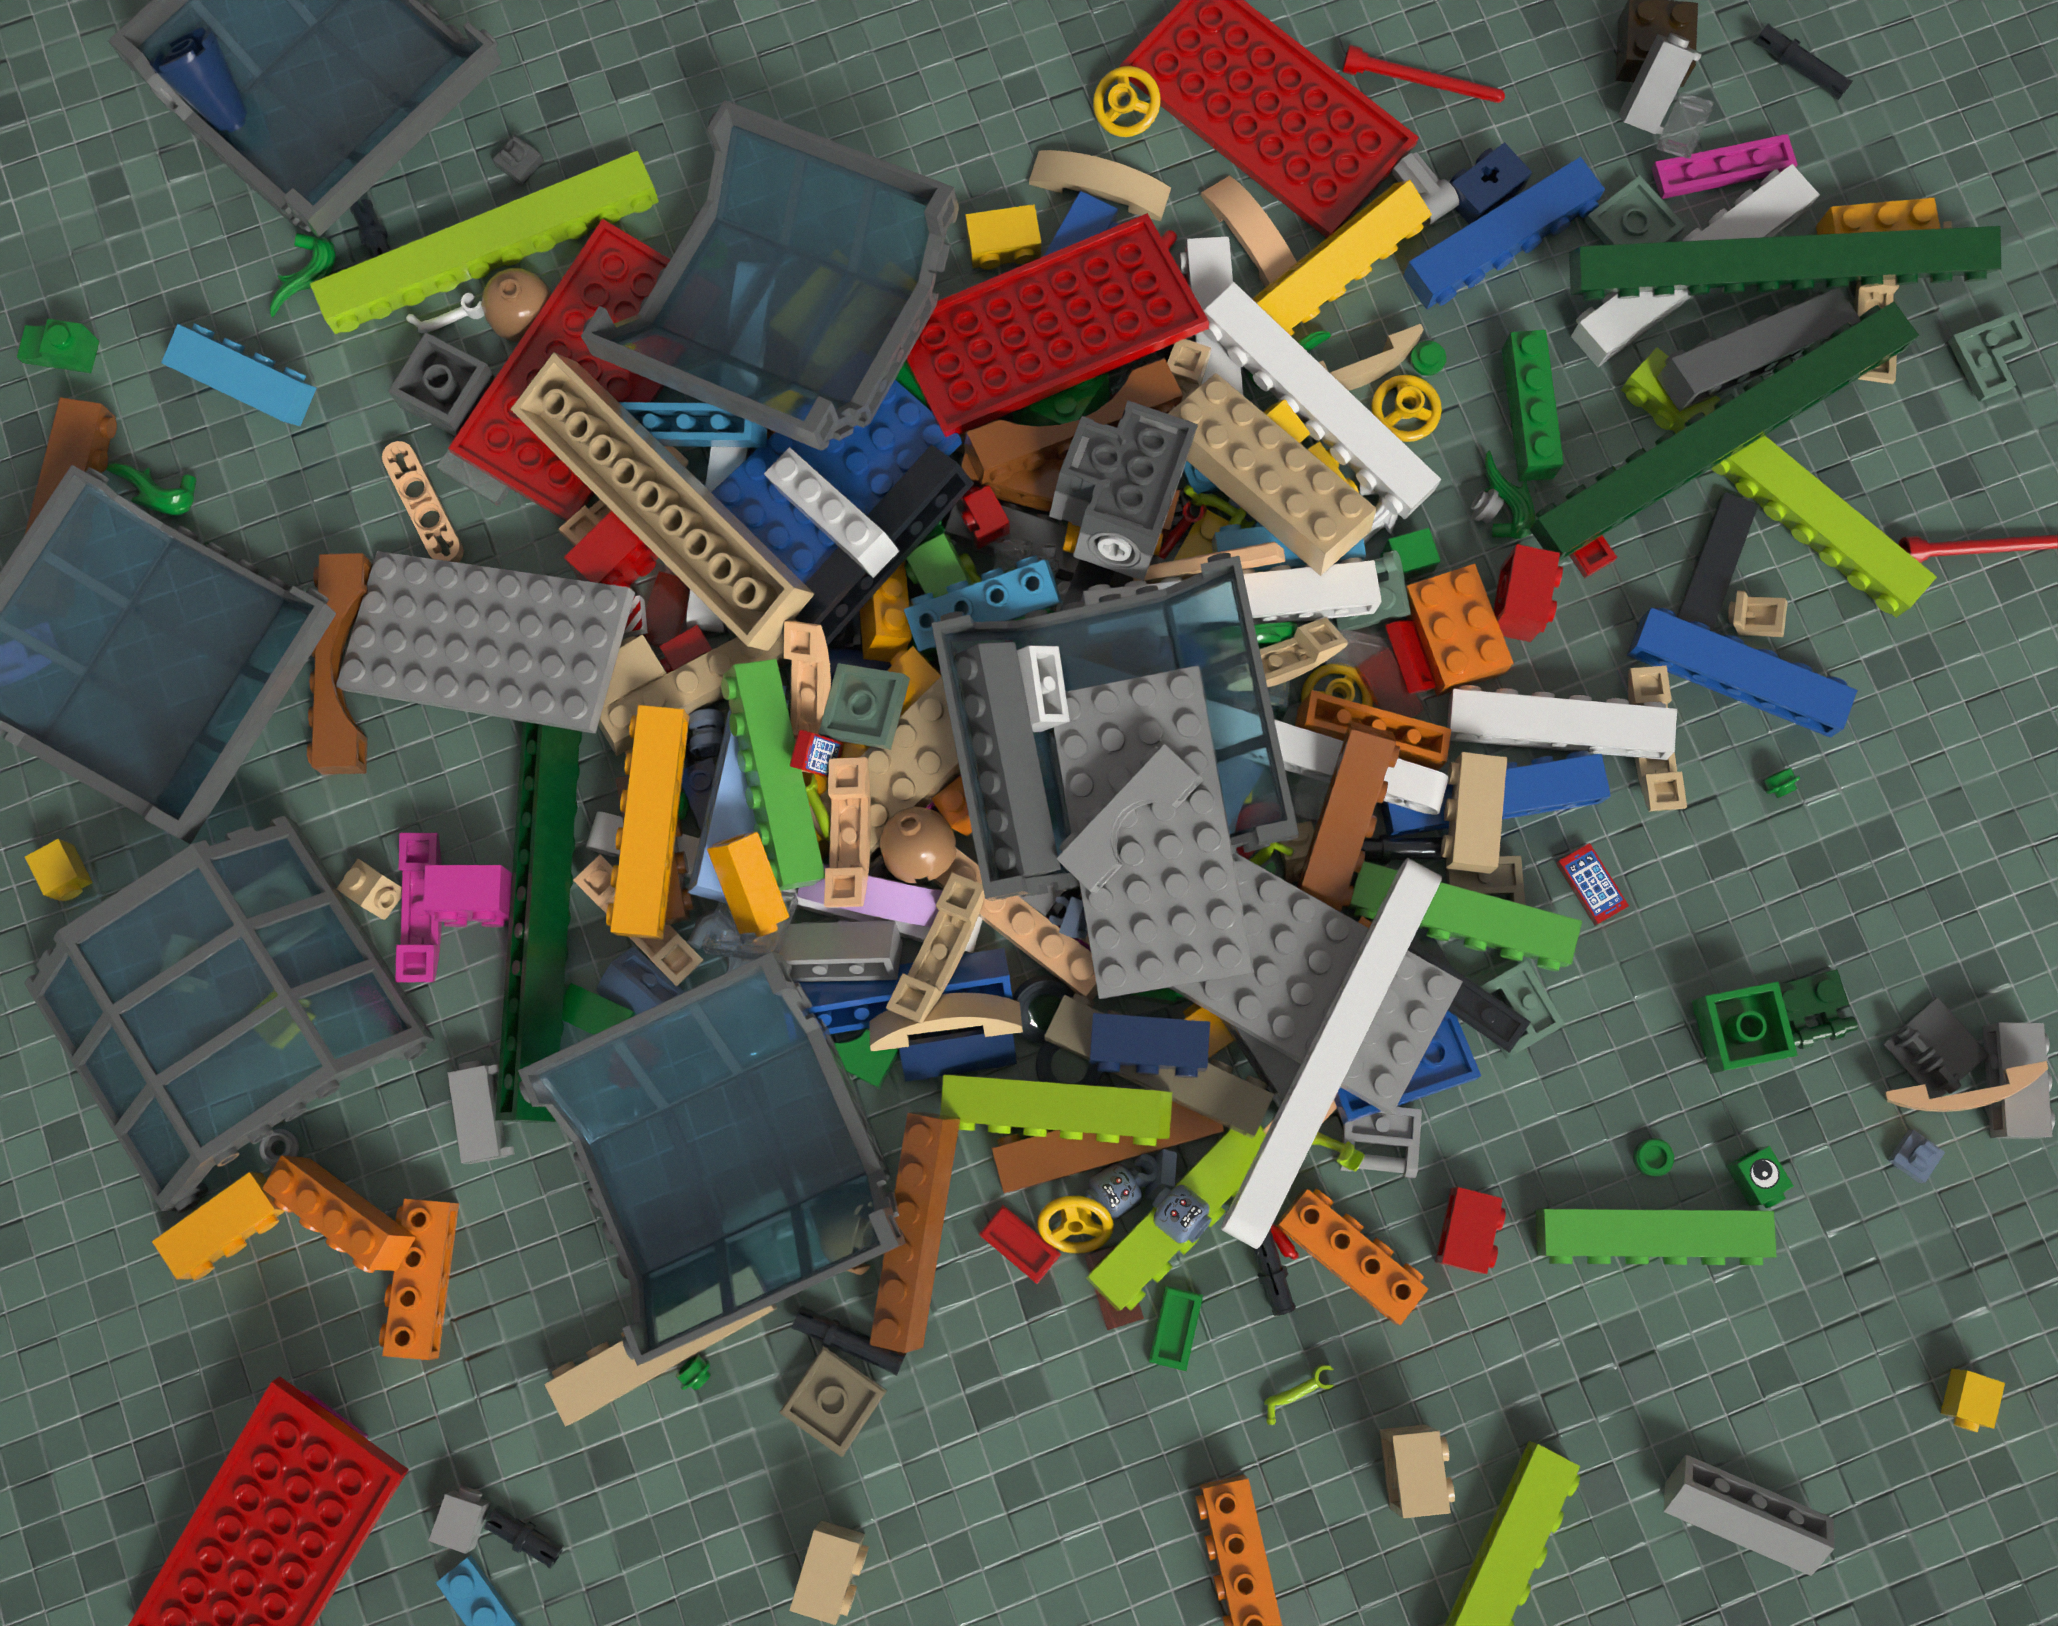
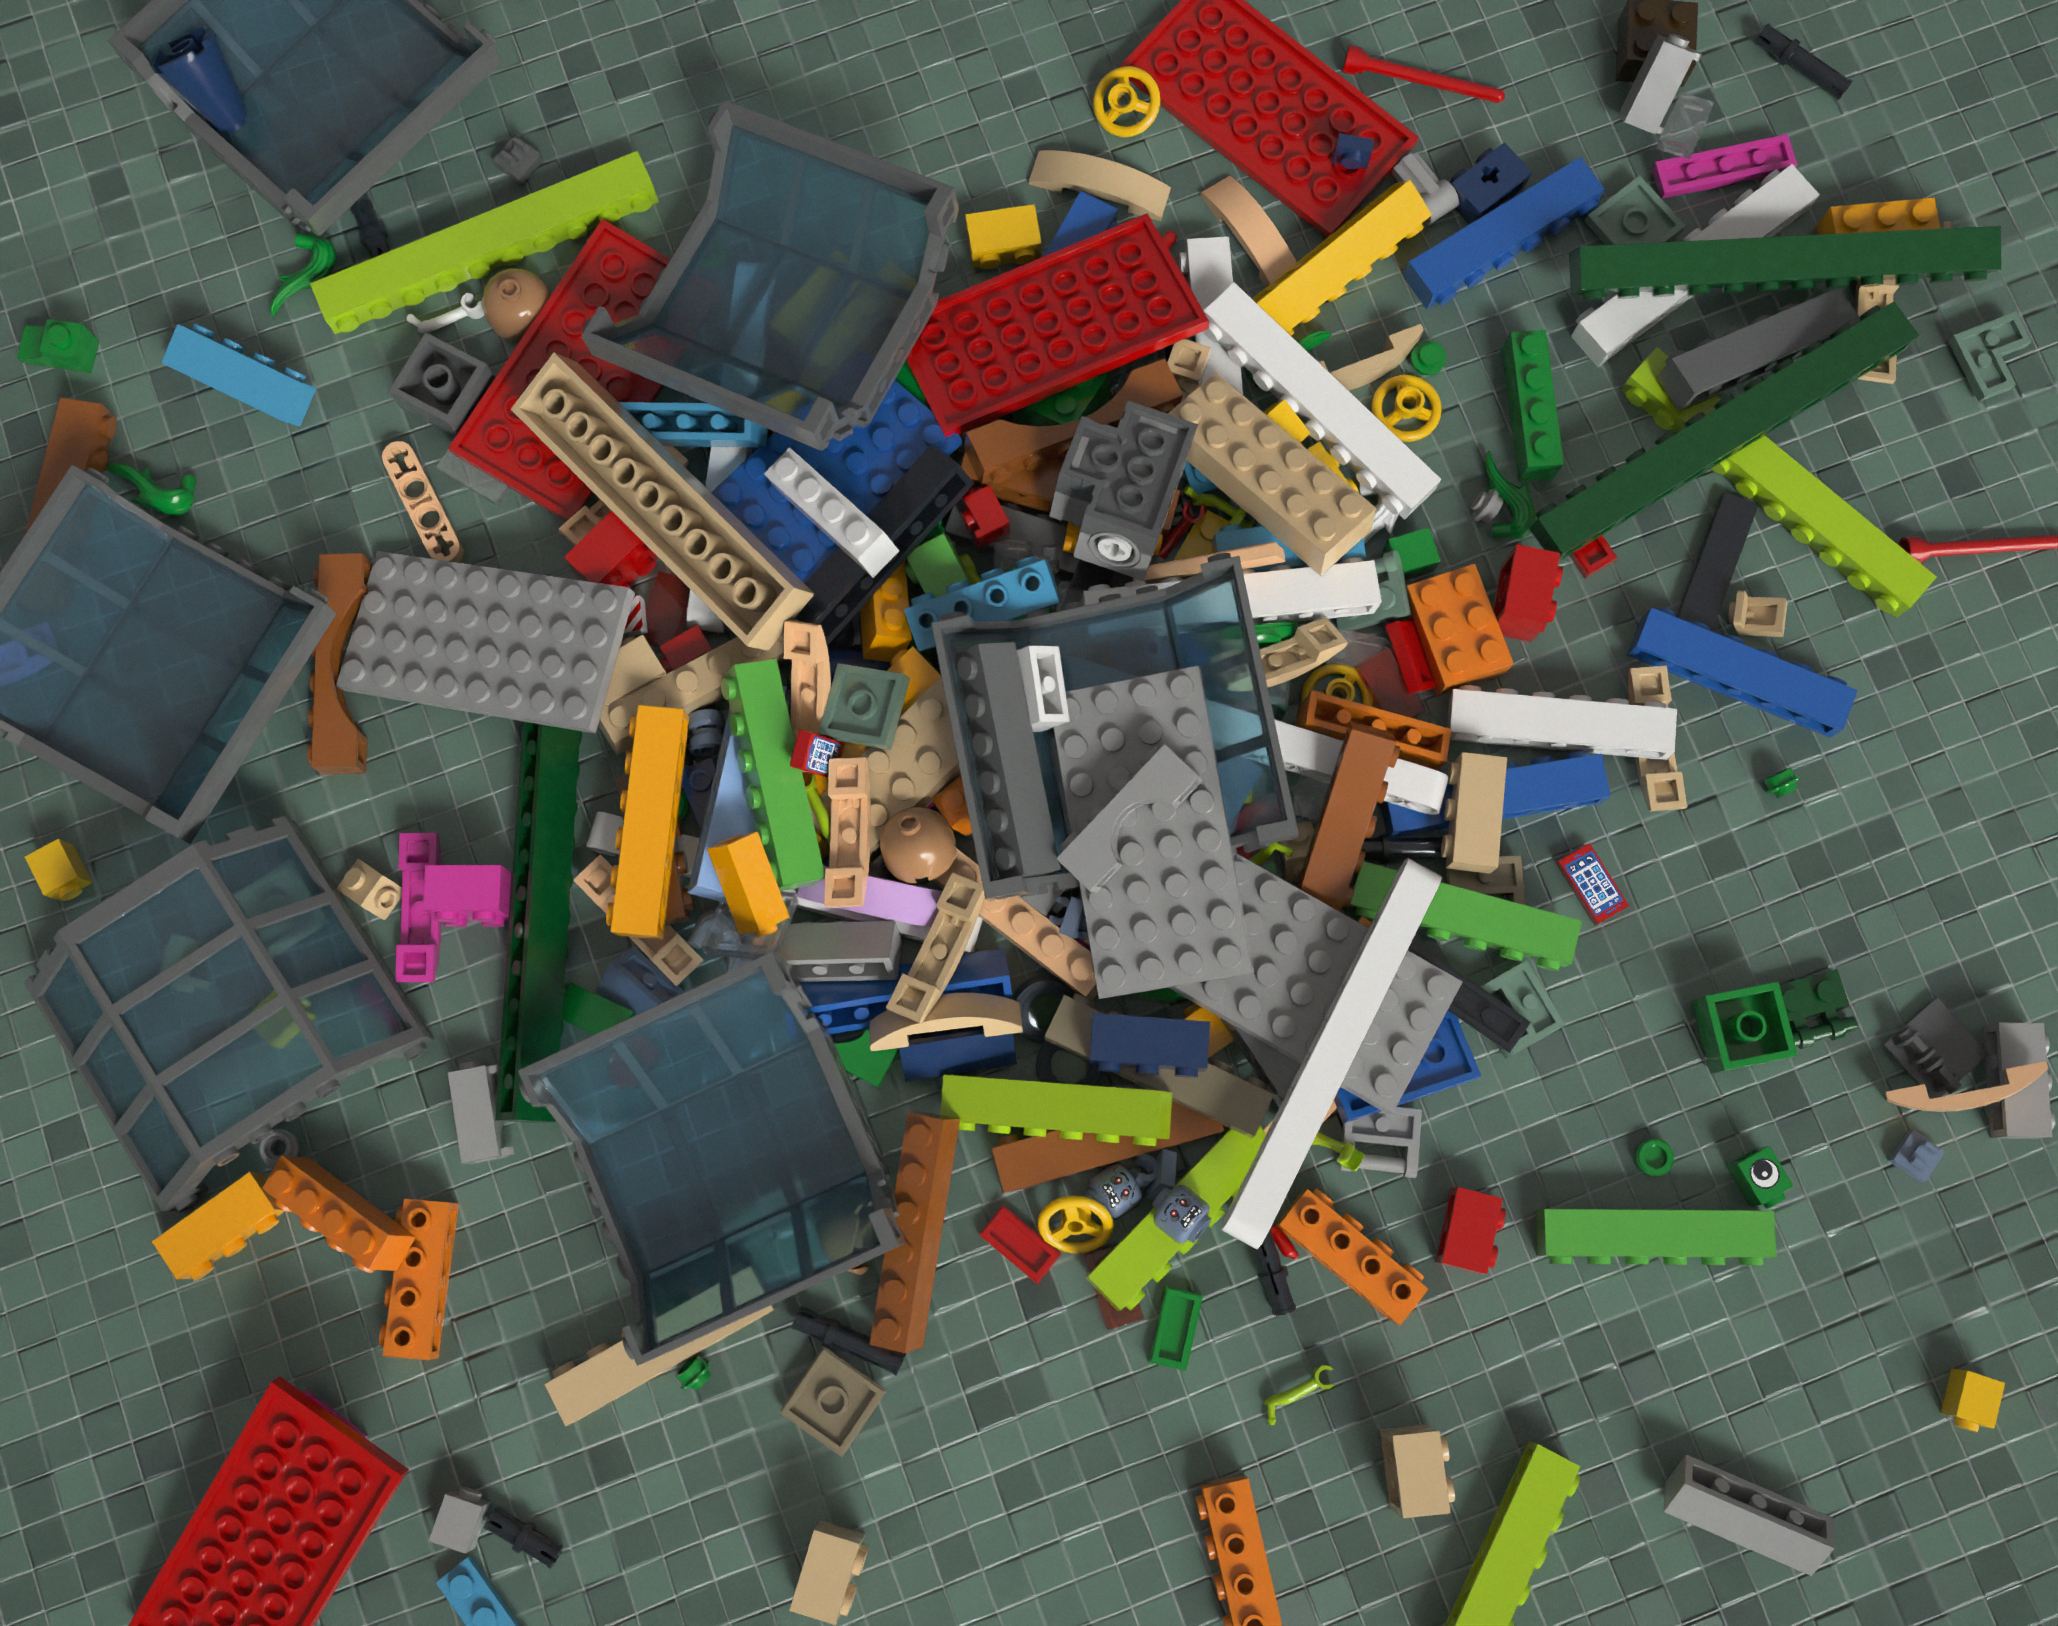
none -> dark blue plate [1333,133,1374,169]

